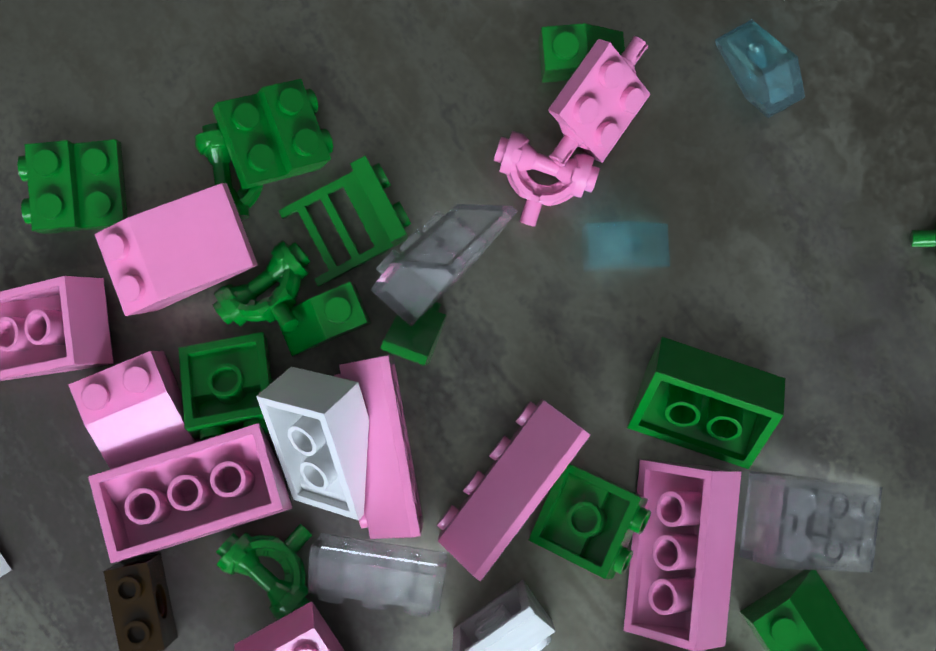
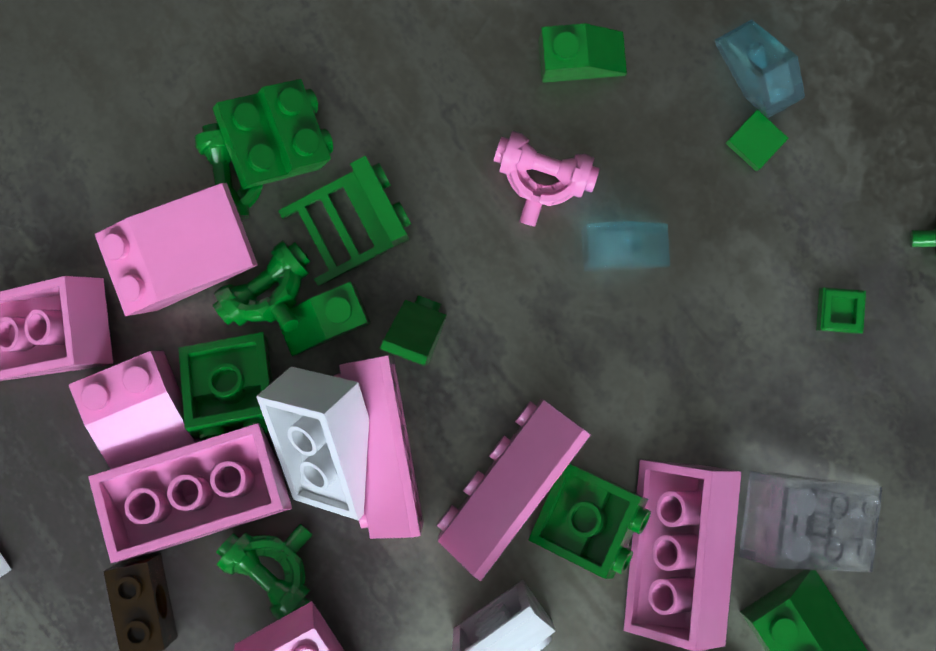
green plate [17,139,128,234] -> none
clear slope [308,533,448,617] -> none
clear slope [371,204,518,327] -> none
bright pink plate [548,36,651,167] -> none
green slope [627,337,786,469] -> none
none -> green tile [726,109,789,172]
none -> green tile [816,287,866,334]

